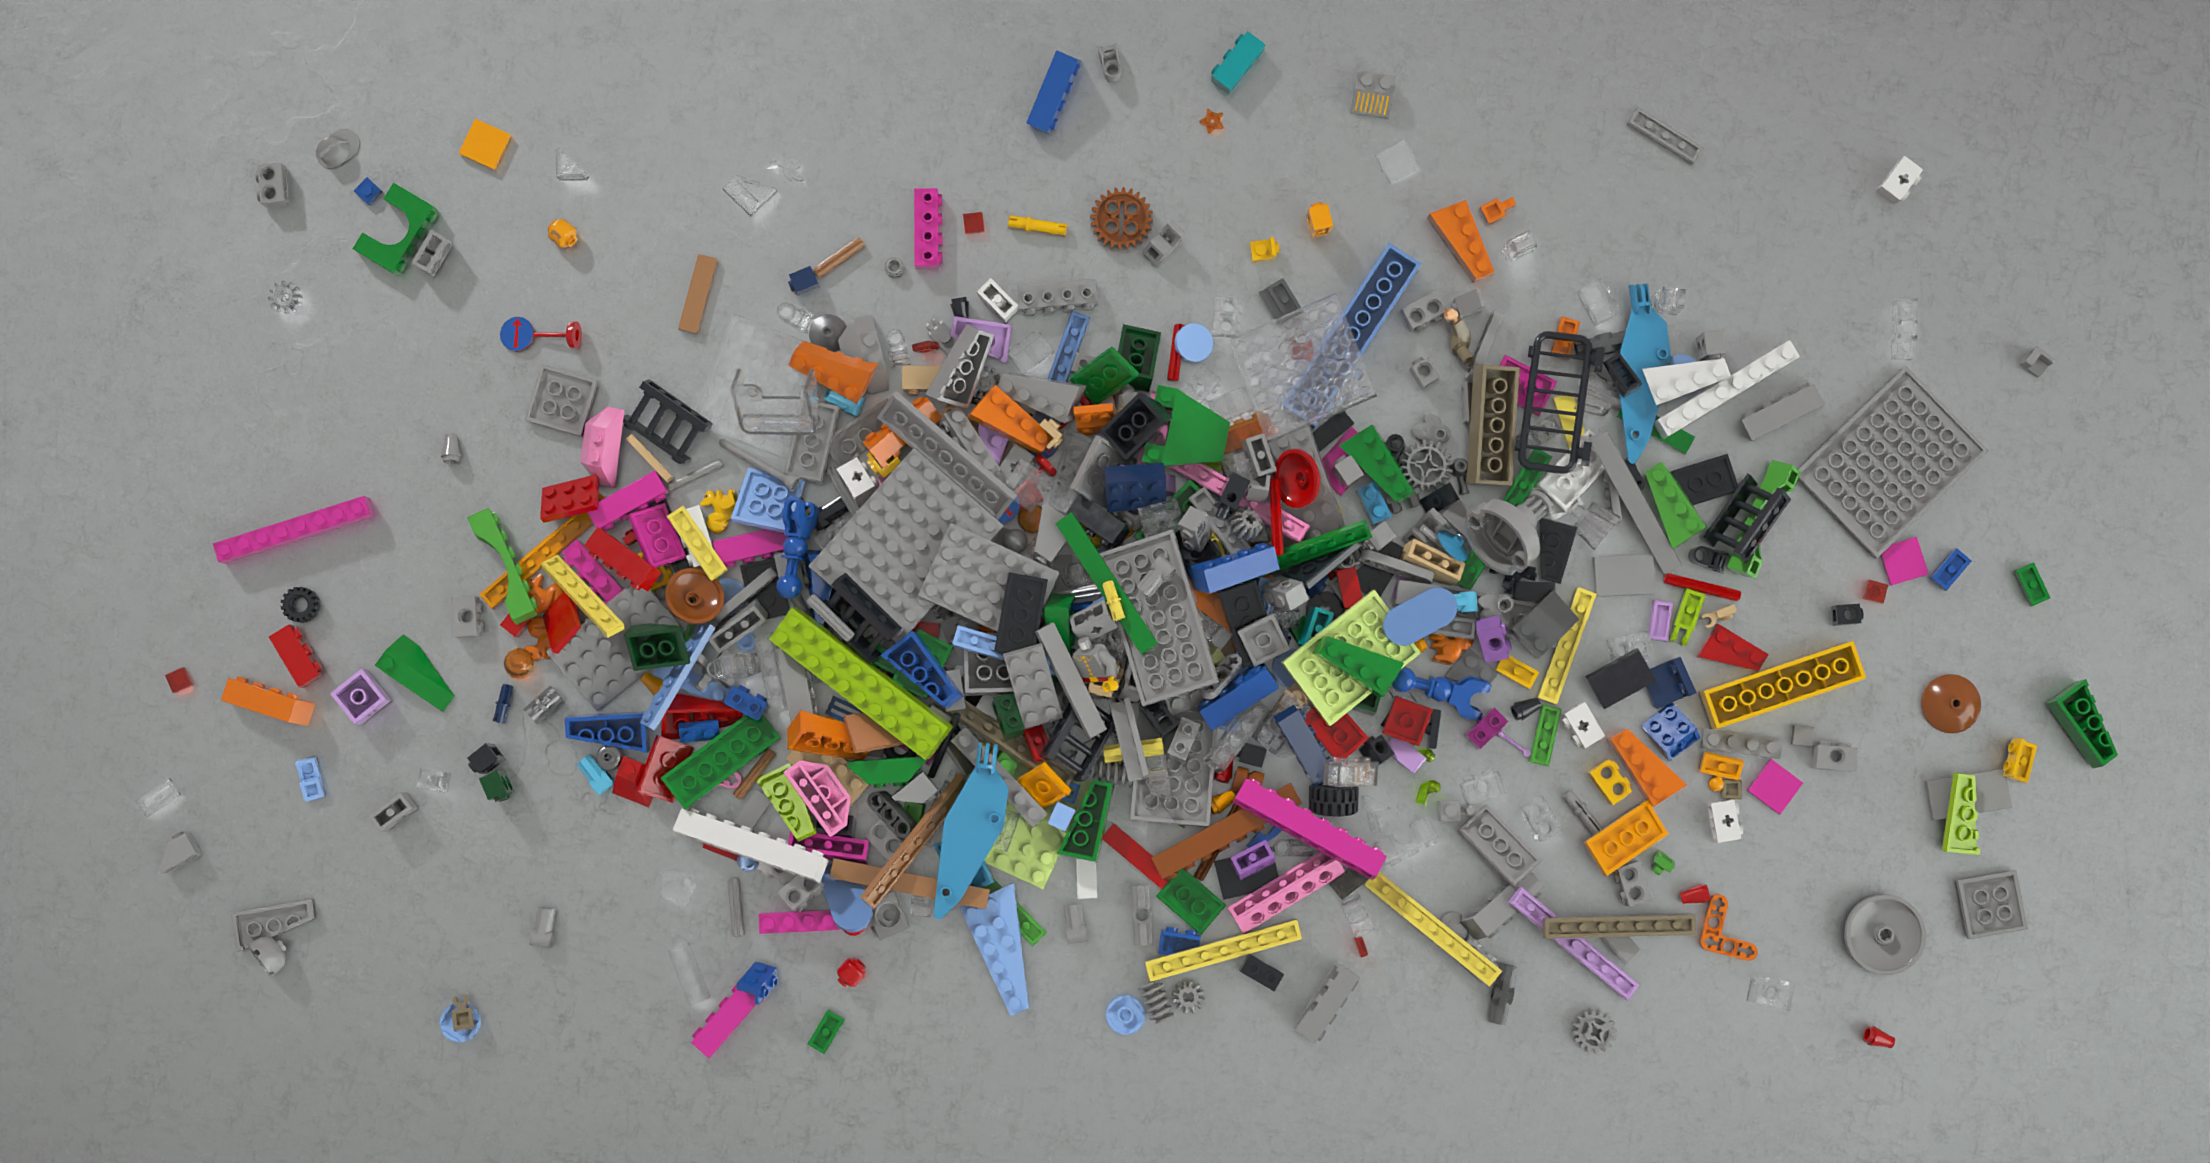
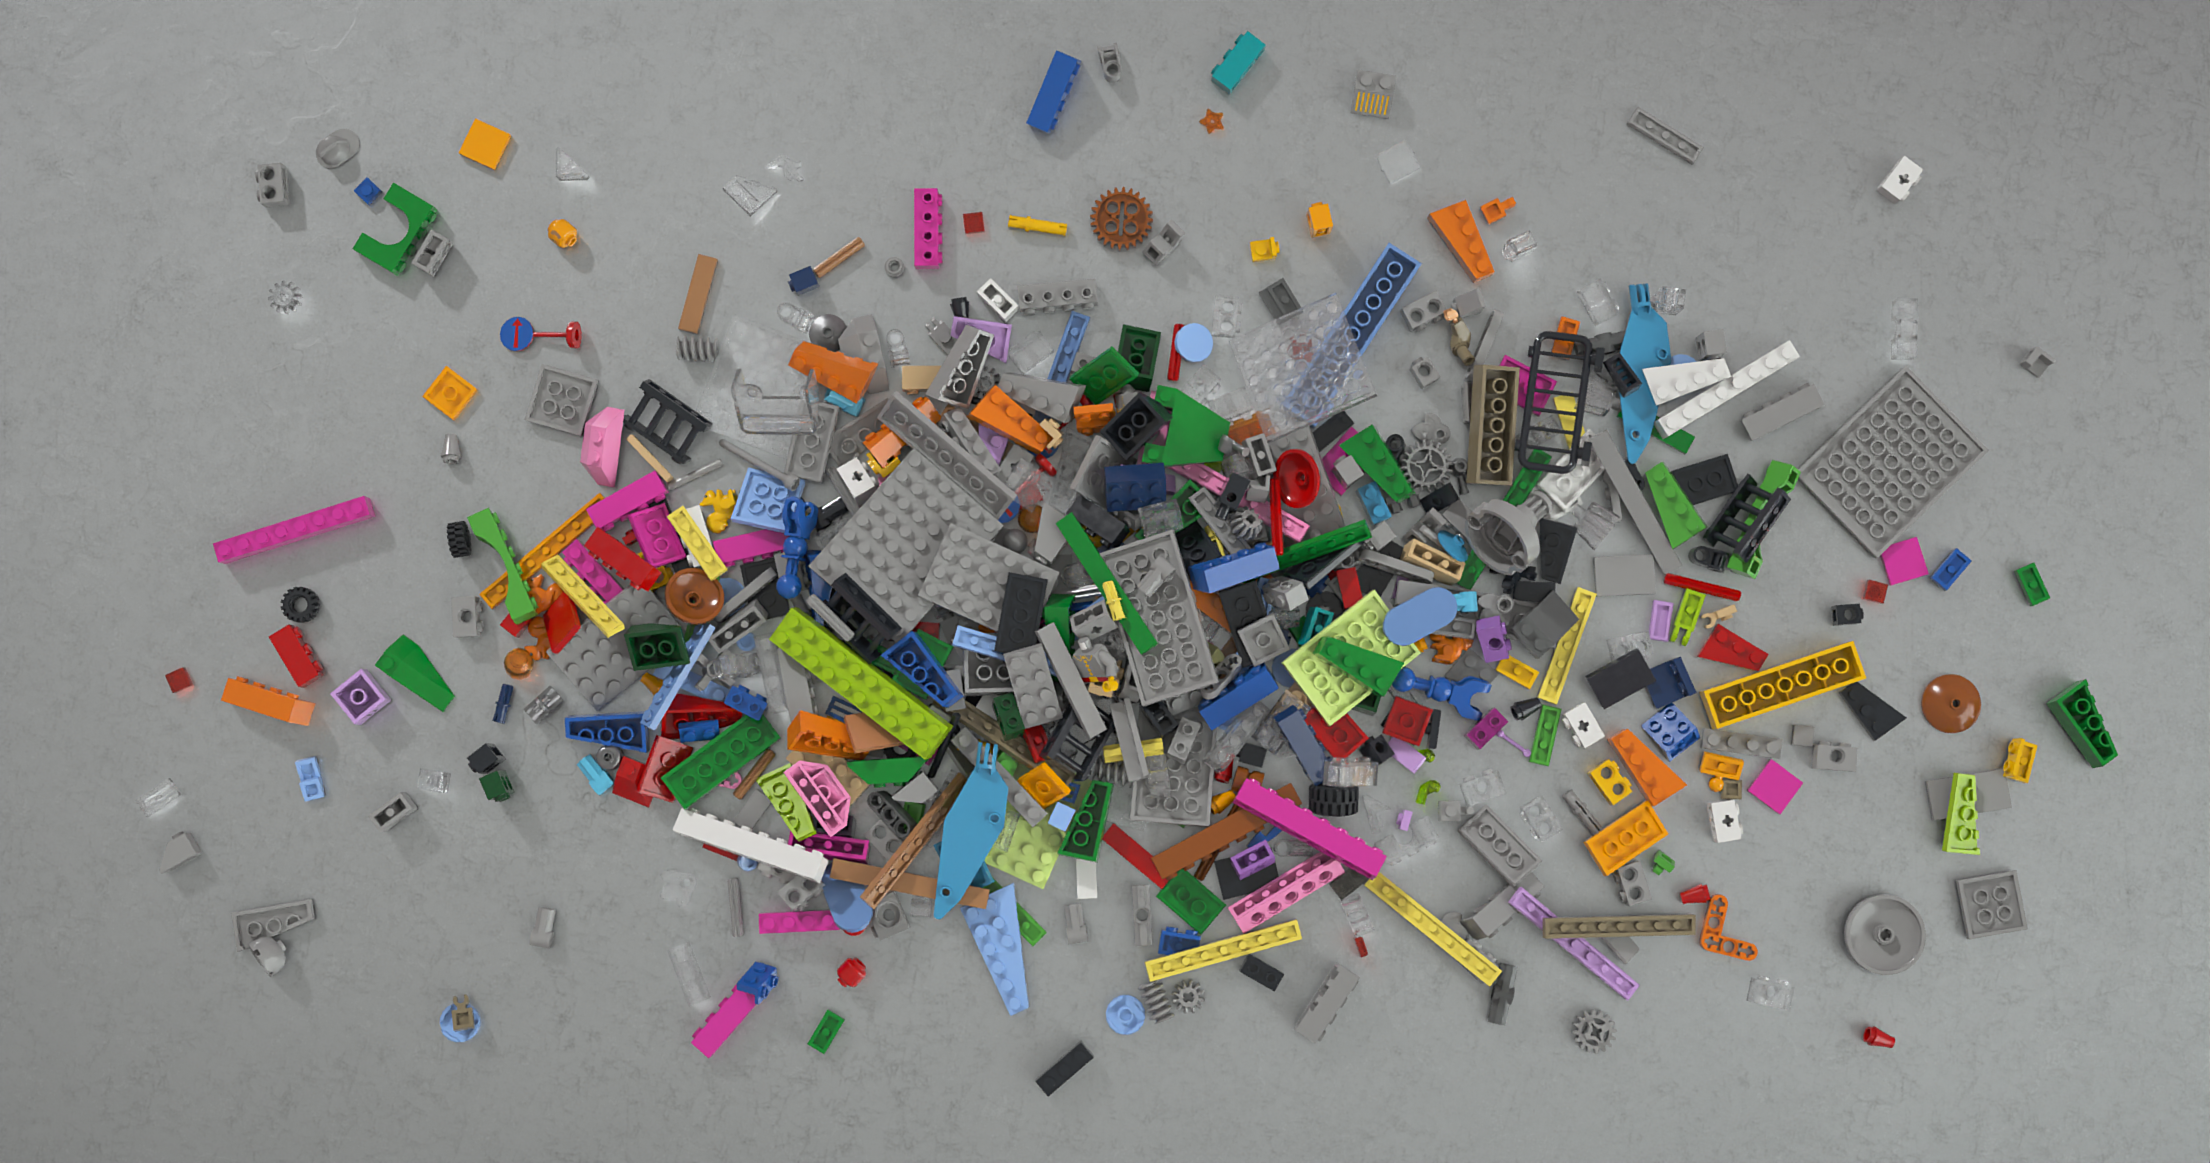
red plate [540,474,600,523] -> none
clear red tile [912,341,939,353] -> none
light grey brick [1178,506,1212,552] -> none
none -> light orange tile [422,366,478,421]
none -> black tyre [447,521,472,558]
none -> light grey piece [676,336,718,362]
none -> black brick [1035,1041,1094,1097]
none -> flat silver bar [1218,434,1250,457]
none -> lavender plate [1396,810,1413,831]
none -> black wing [1839,682,1907,741]

